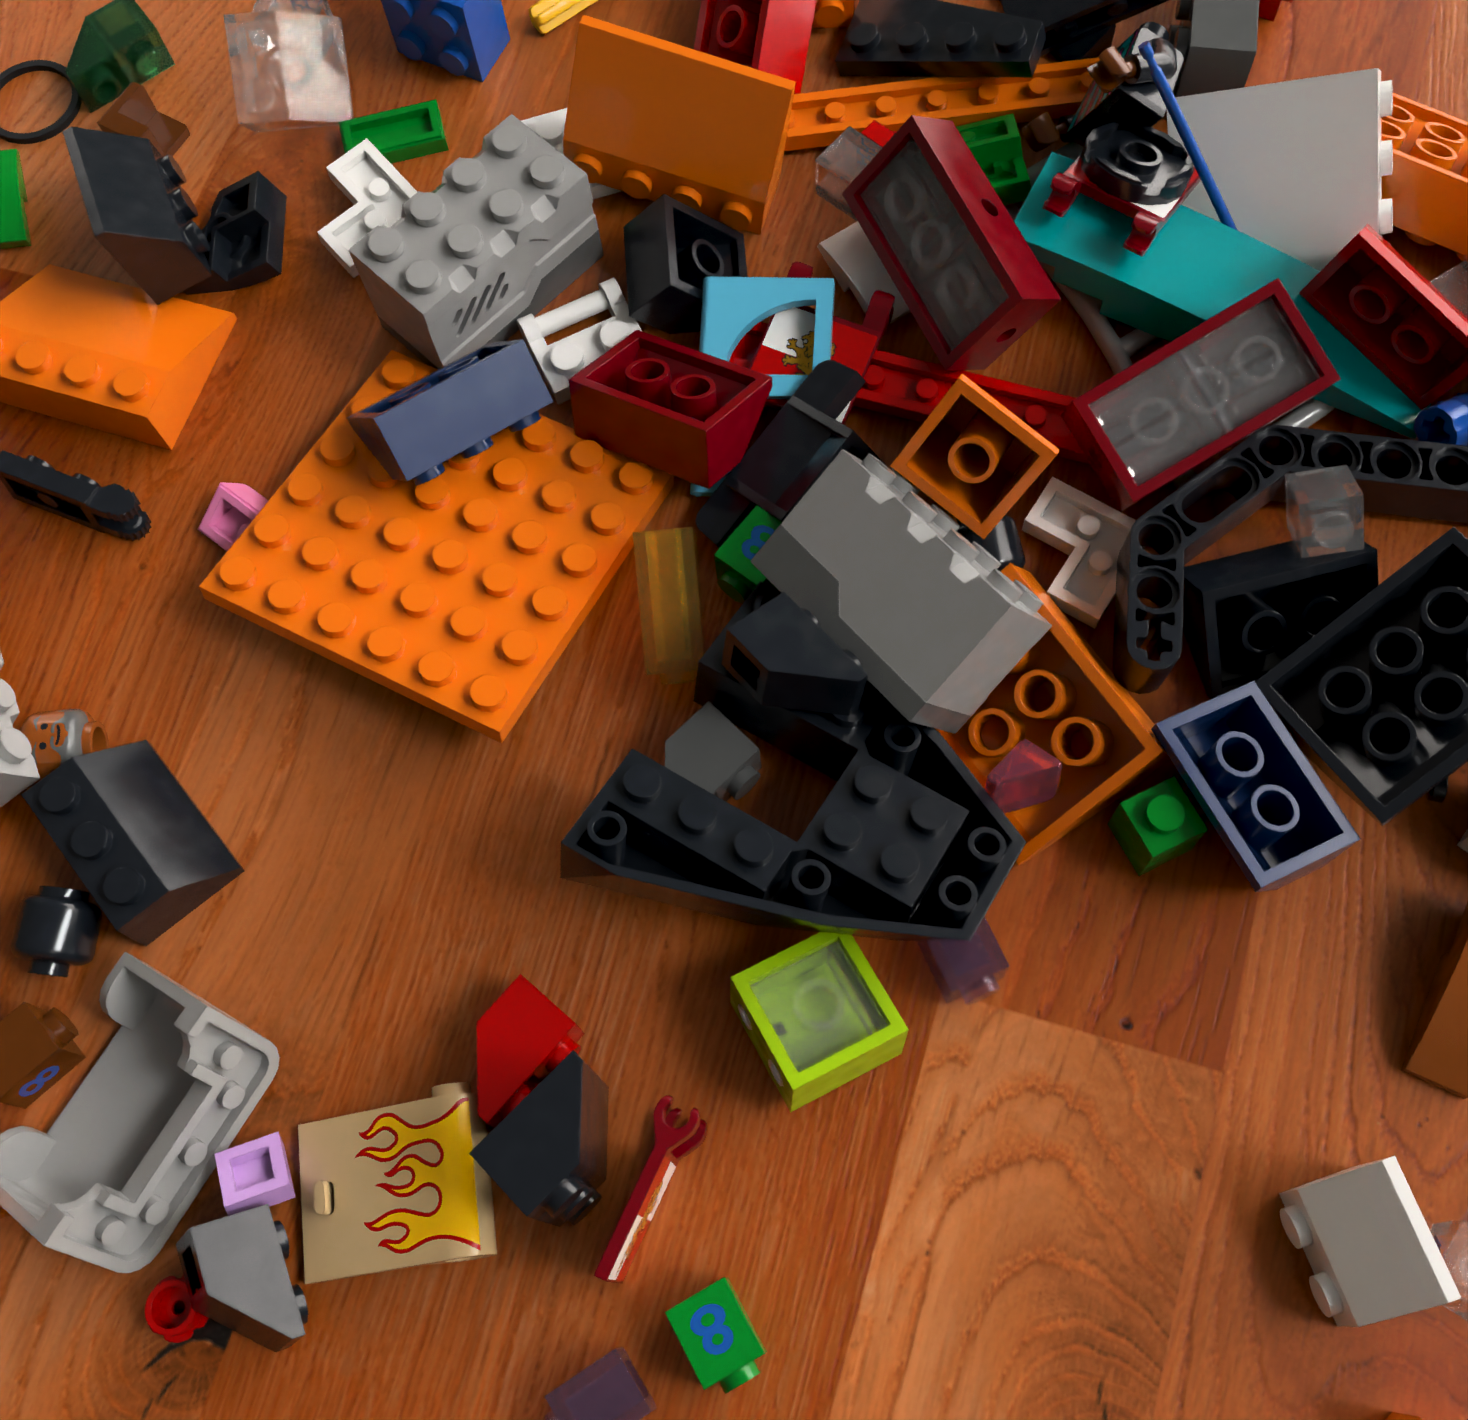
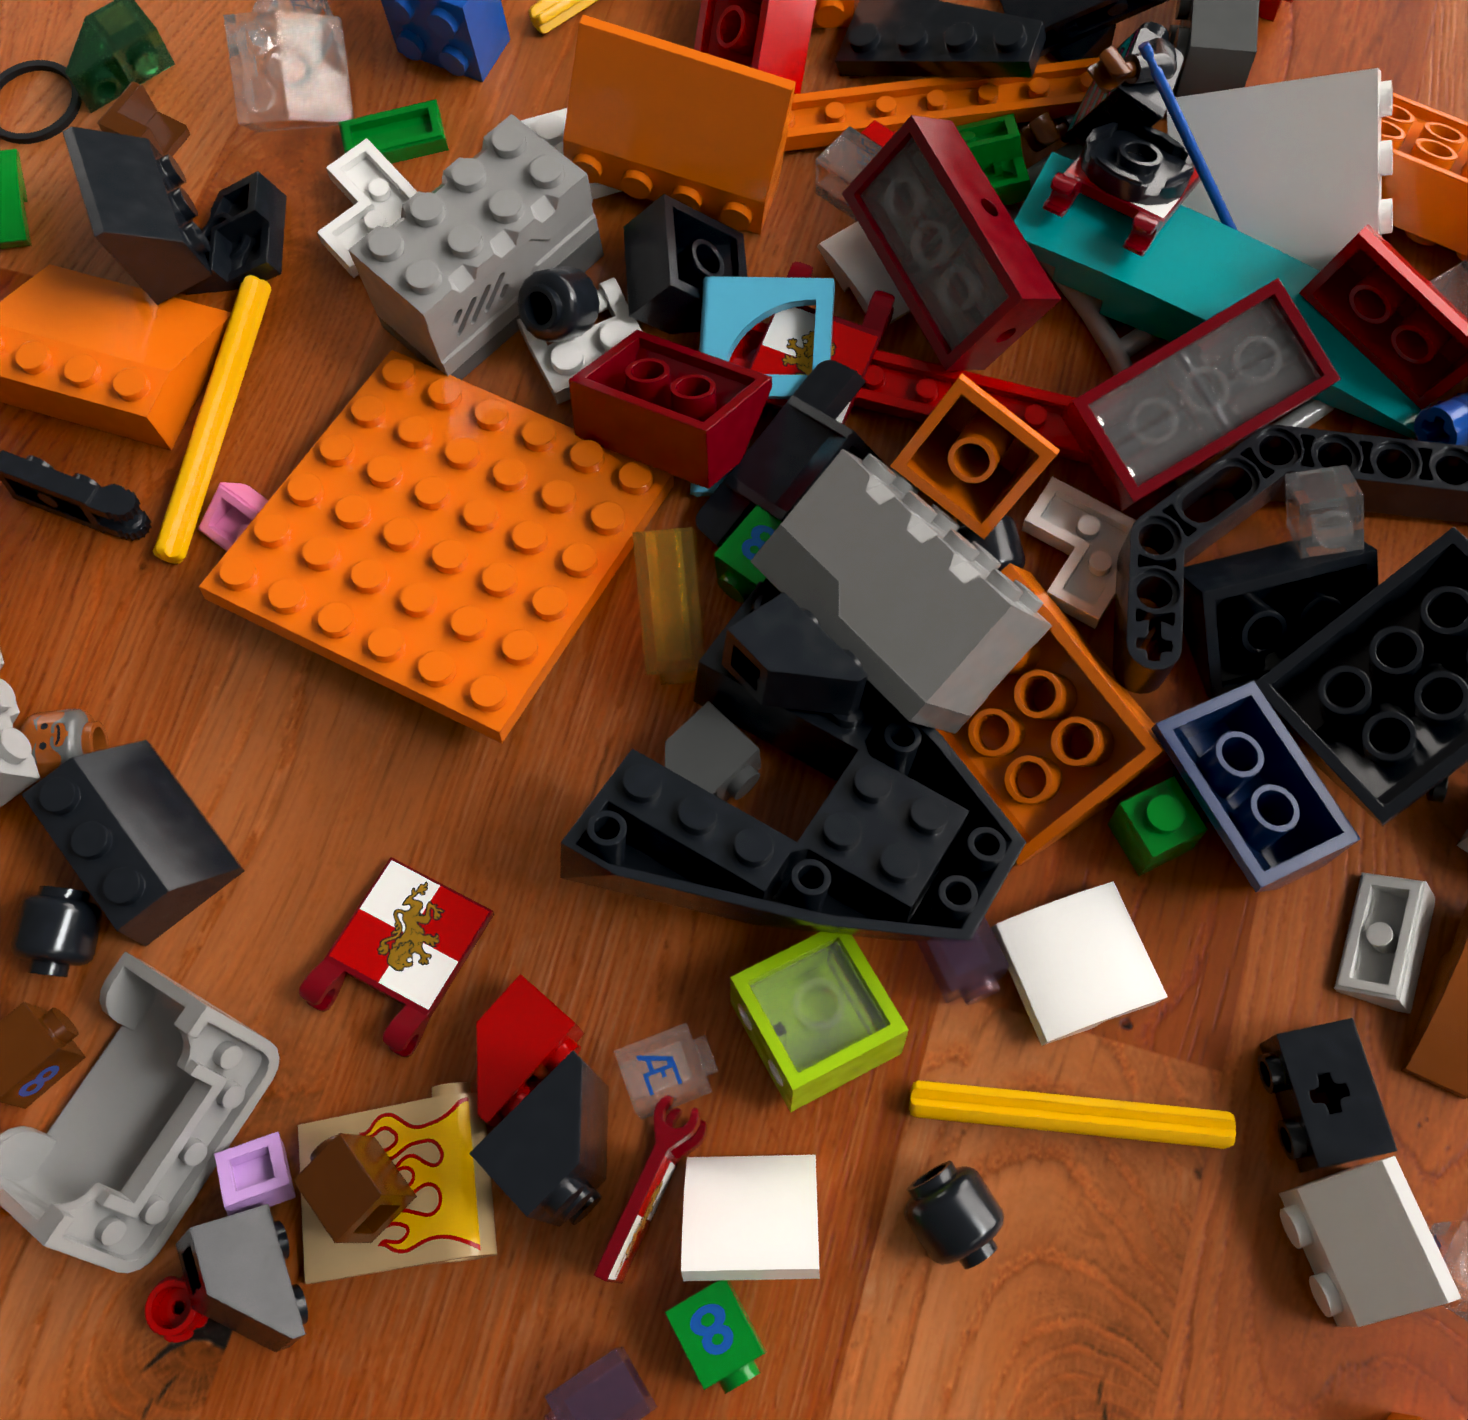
dark blue slope [347,339,554,485] -> none
clear pink slope [985,739,1063,813] -> none
none -> yellow axle [153,275,271,564]
none -> reddish brown brick [293,1133,417,1243]
none -> flag [299,857,494,1058]
none -> black head [517,266,600,343]
none -> clear brick [614,1023,718,1120]
none -> white slope [681,1155,820,1281]
none -> black head [904,1161,1004,1269]
none -> yellow axle [909,1080,1236,1149]
none -> white slope [991,881,1167,1046]
none -> black brick [1257,1018,1398,1173]
none -> white slope [1334,872,1435,1013]

